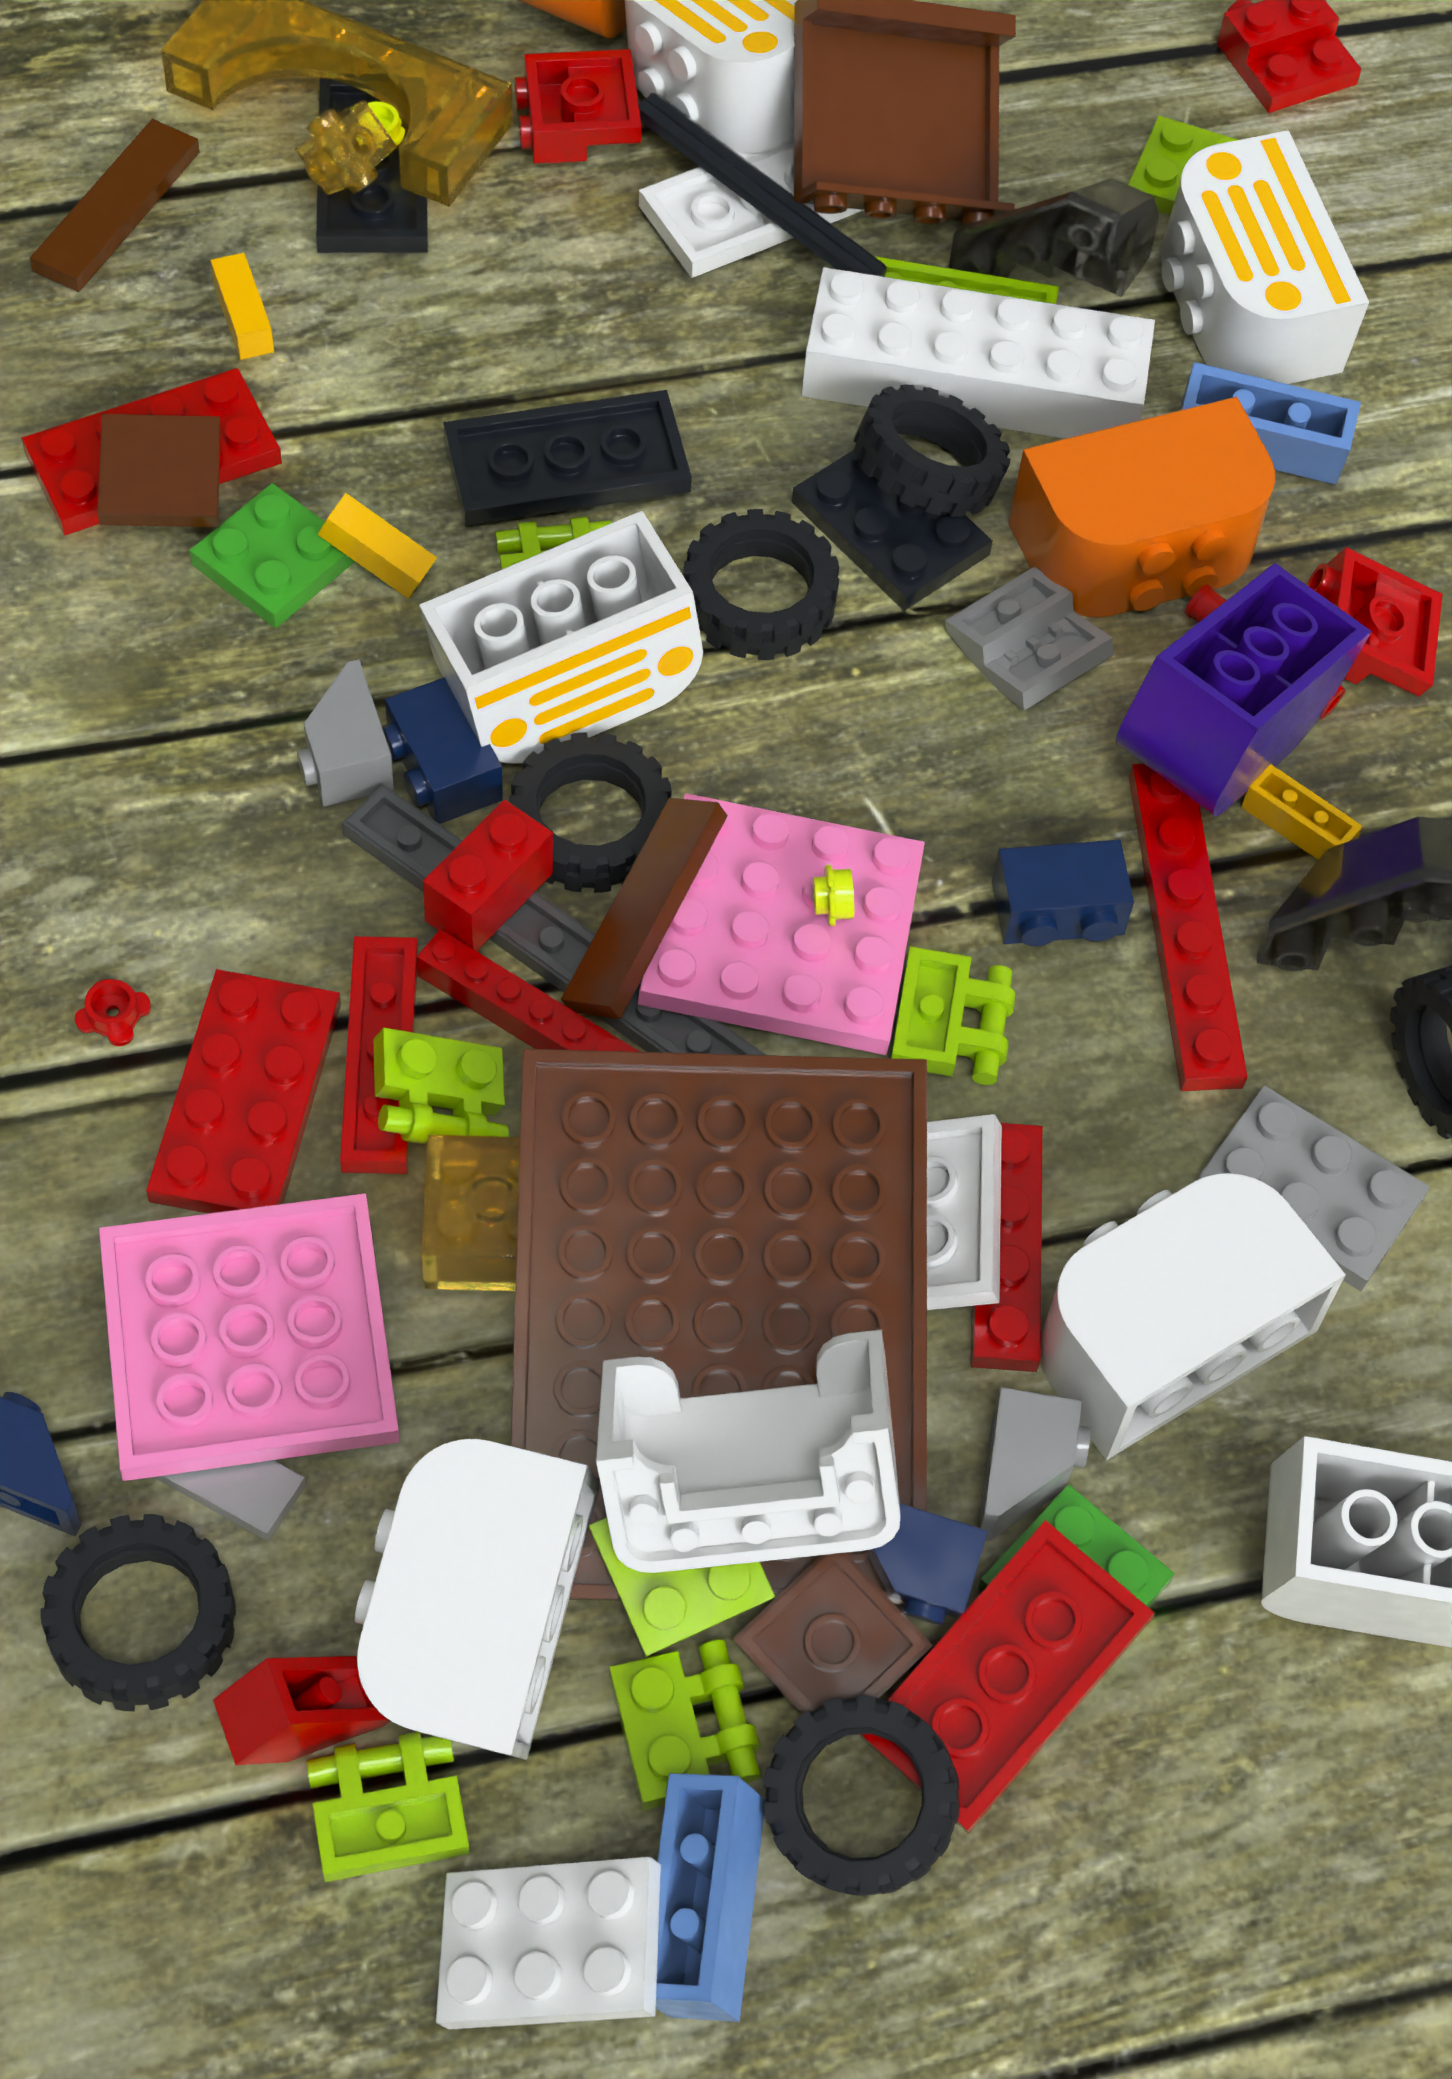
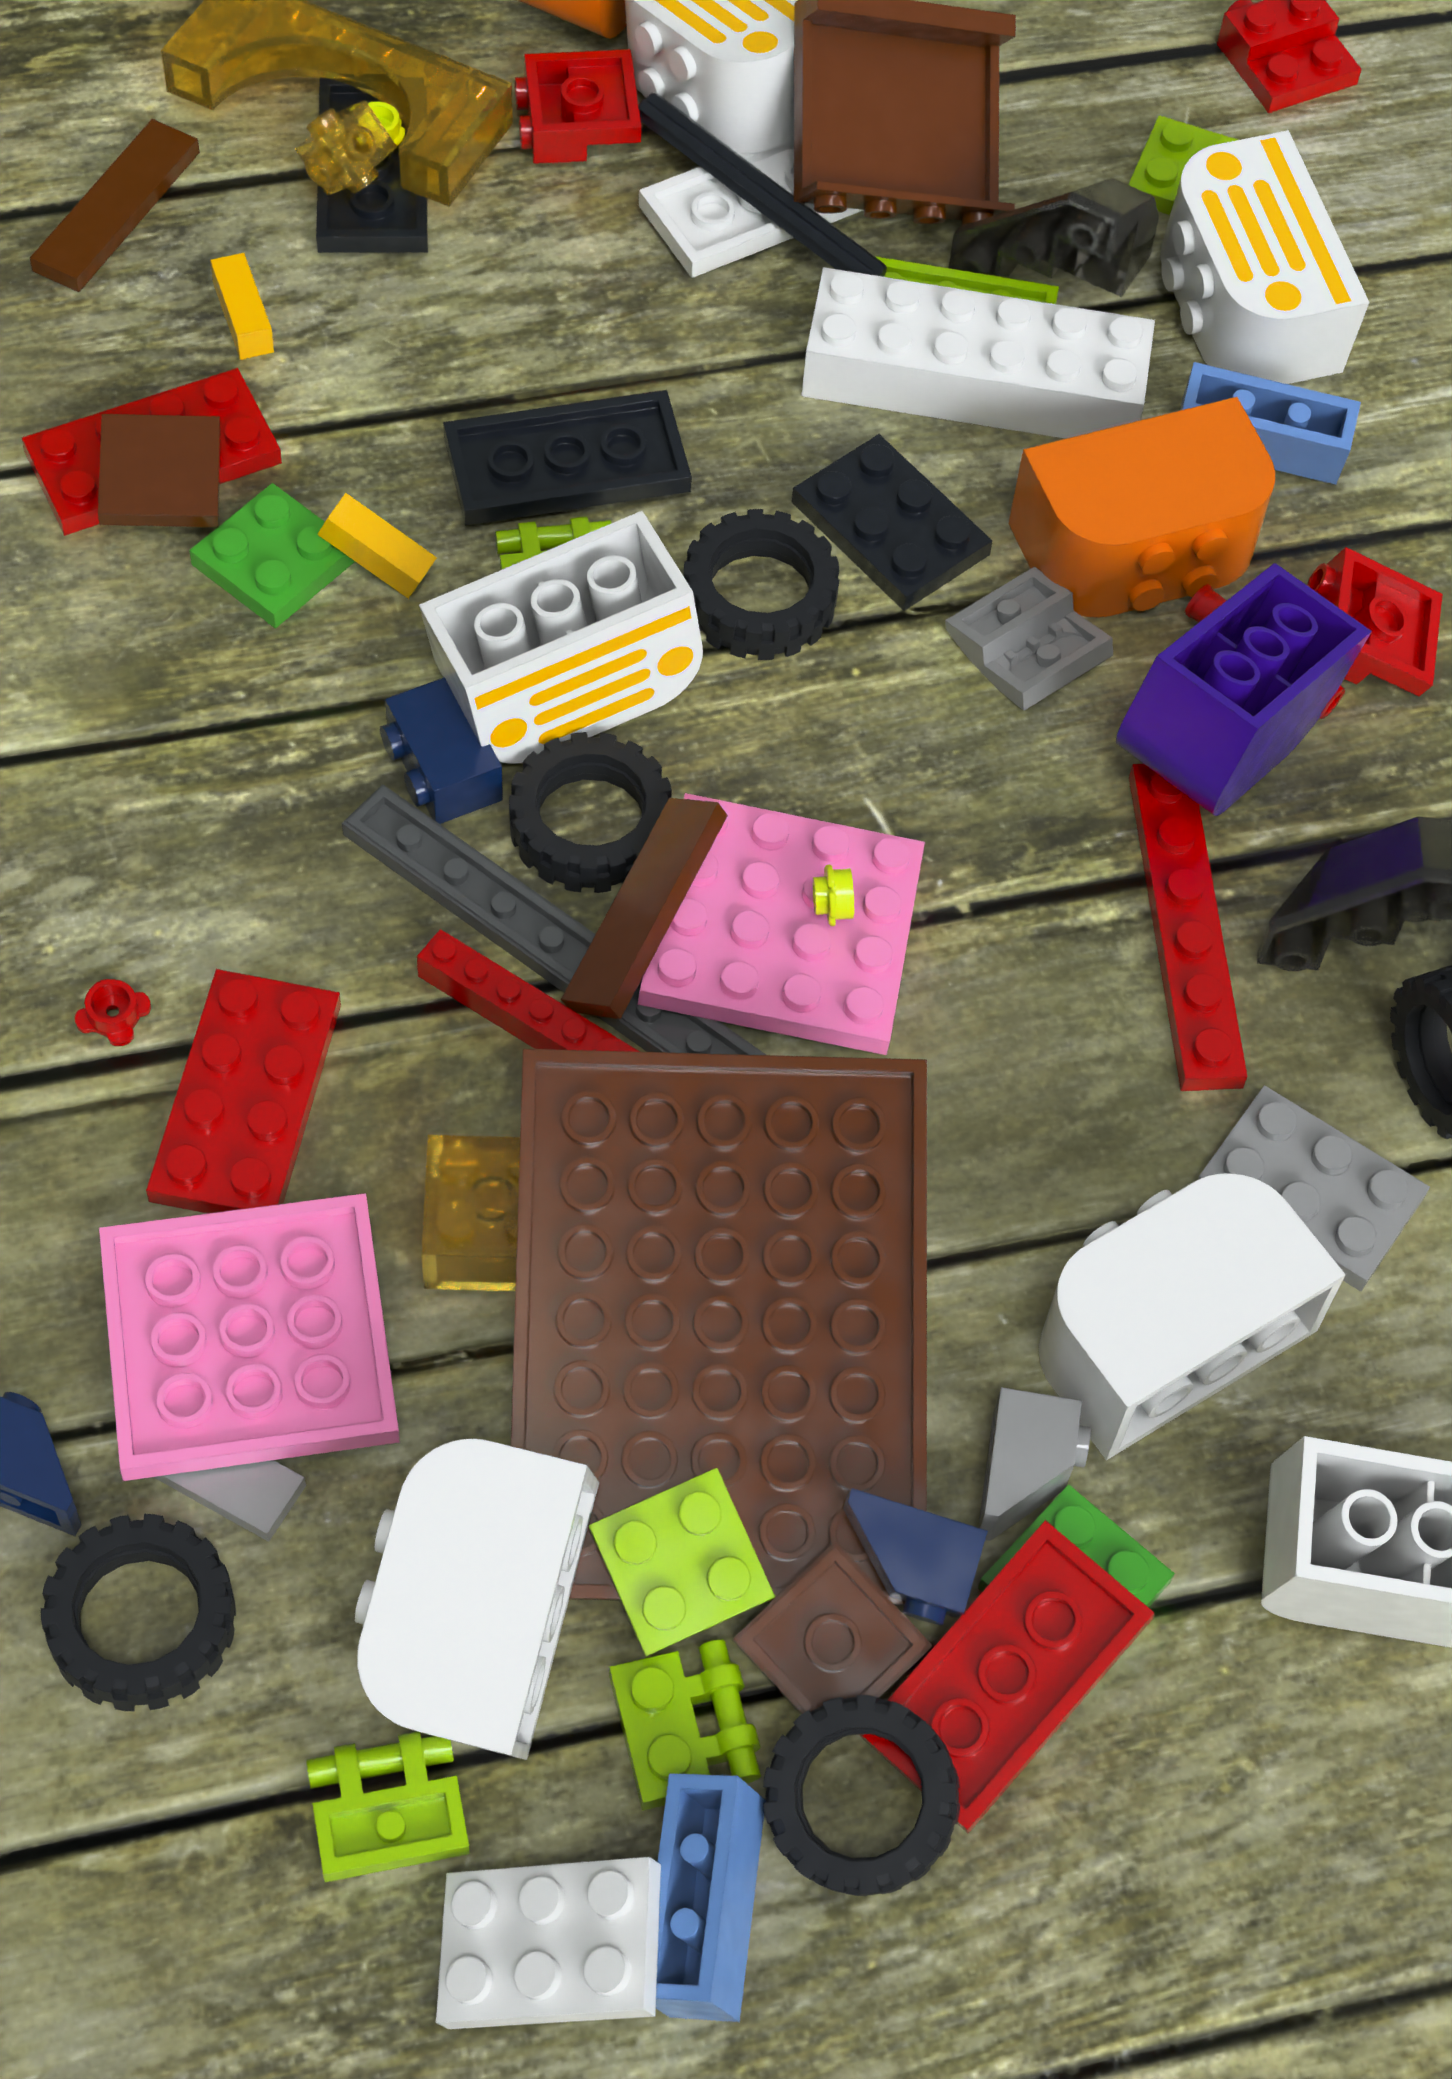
red slope [213,1656,391,1766] -> none
light grey slope [297,659,394,807] -> none
red plate [340,936,418,1174] -> none
lime plate [373,1027,509,1152] -> none
red brick [423,799,553,951] -> none
white windscreen [596,1330,900,1573] -> none
black tyre [853,384,1011,517] -> none
lime plate [891,946,1016,1085] -> none
white plate [927,1114,1002,1310] -> none
red plate [971,1123,1043,1372] -> none
dark blue brick [992,839,1134,946] -> none
yellow piece [1241,764,1363,870] -> none

